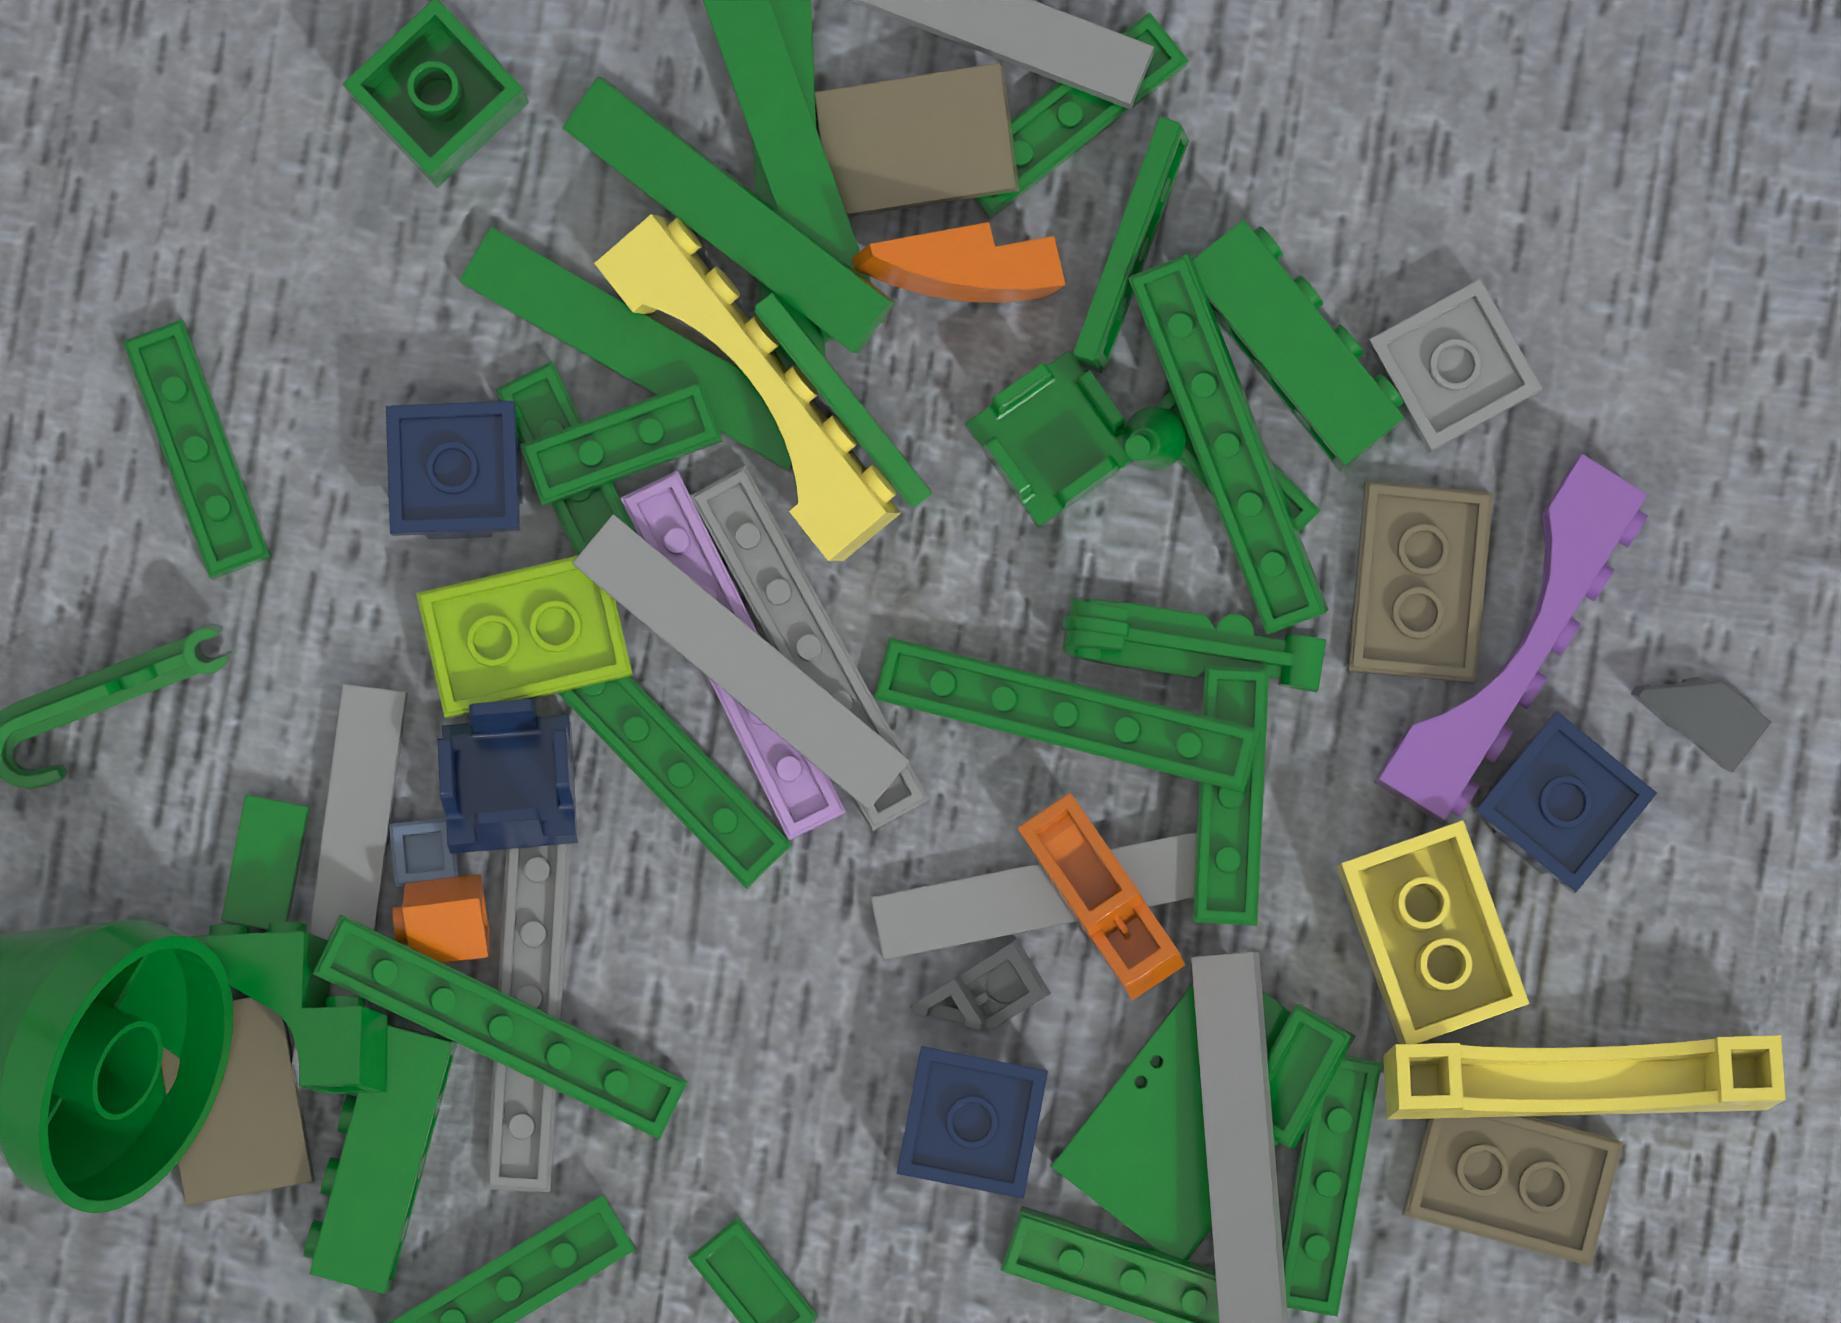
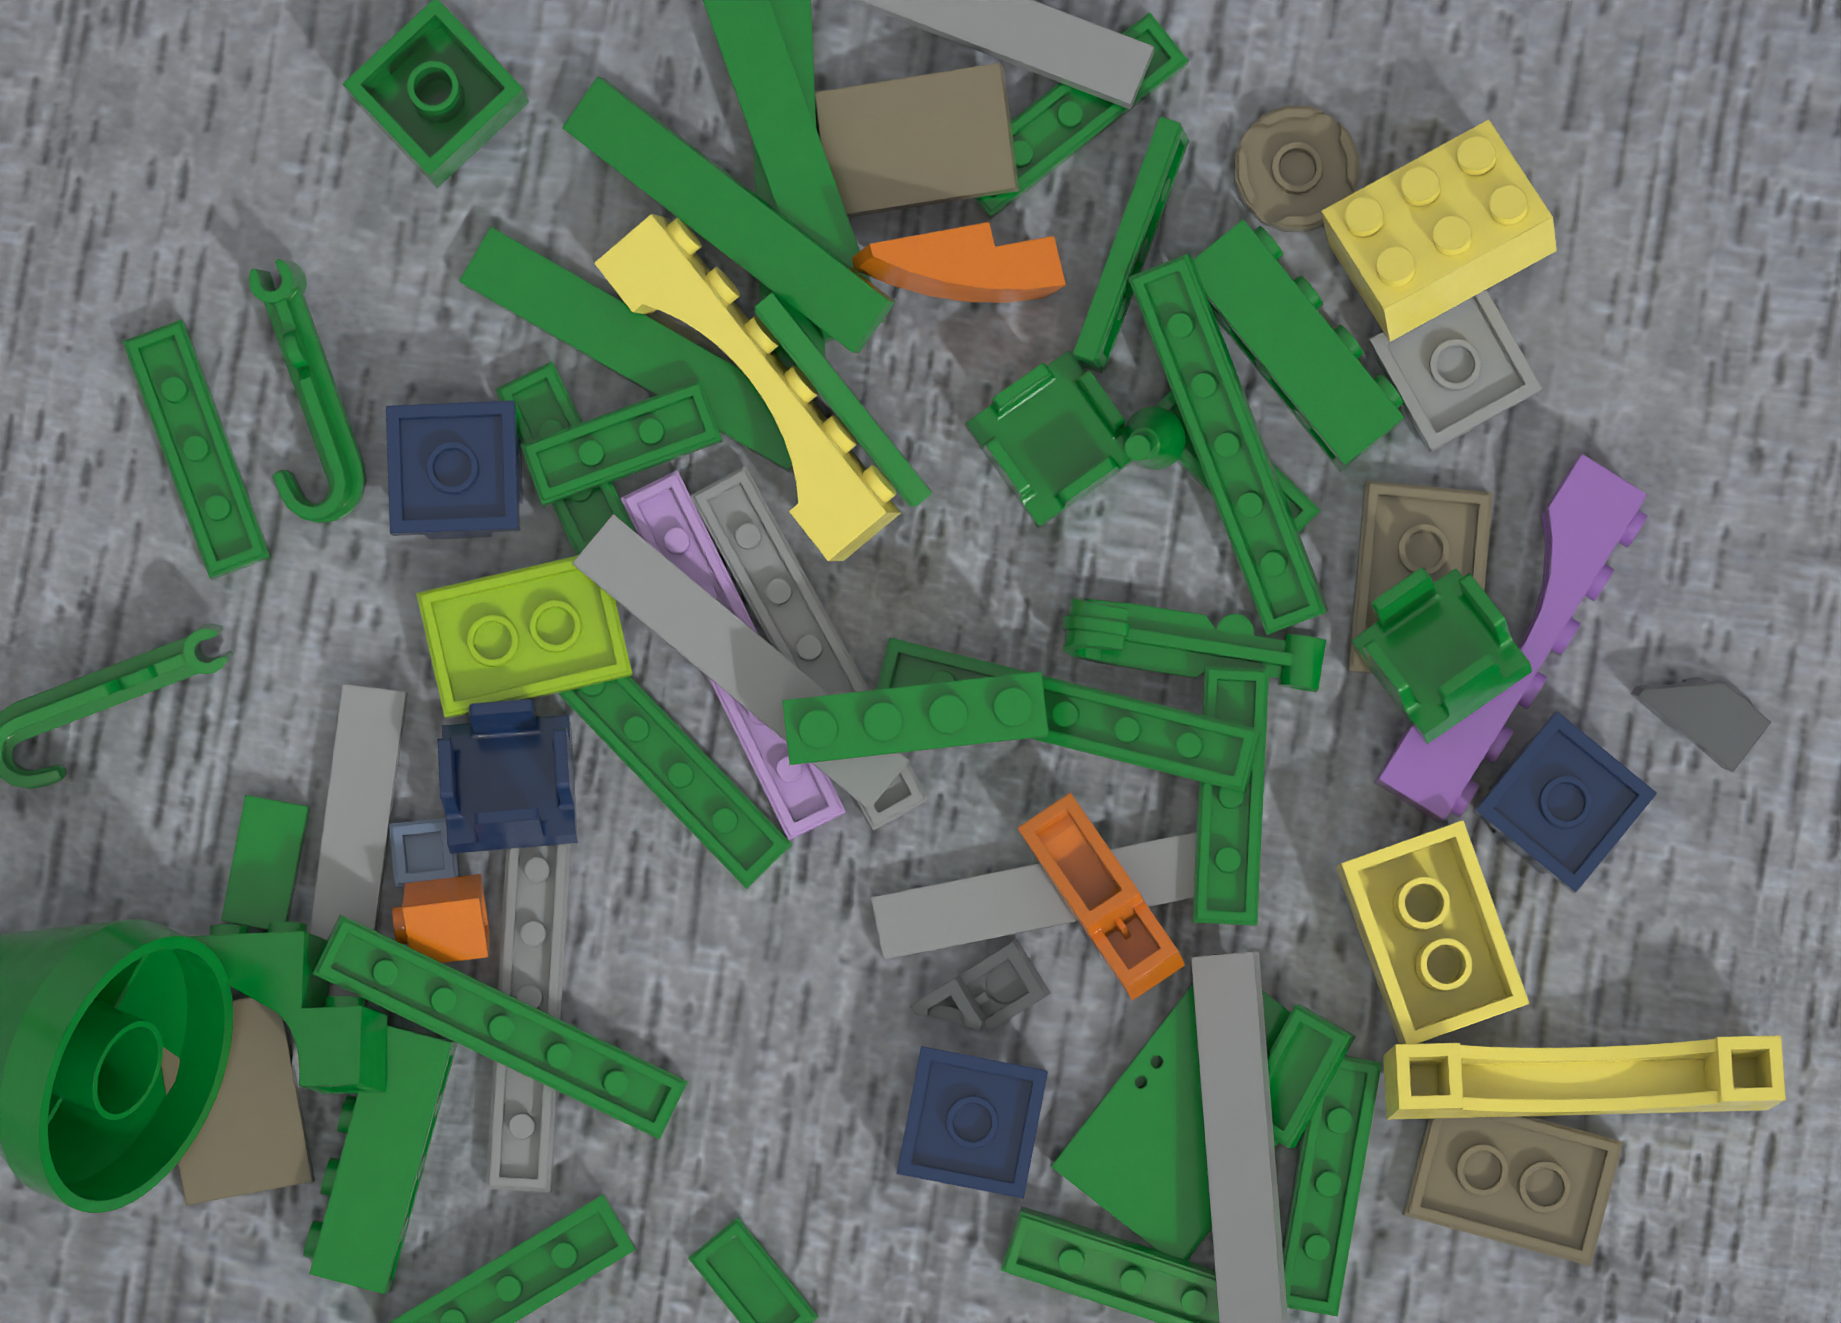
none -> green piece [248,259,367,523]
none -> green brick [782,671,1049,765]
none -> dark tan tile [1234,106,1360,232]
none -> light yellow brick [1321,119,1557,342]
none -> green panel [1351,568,1533,744]

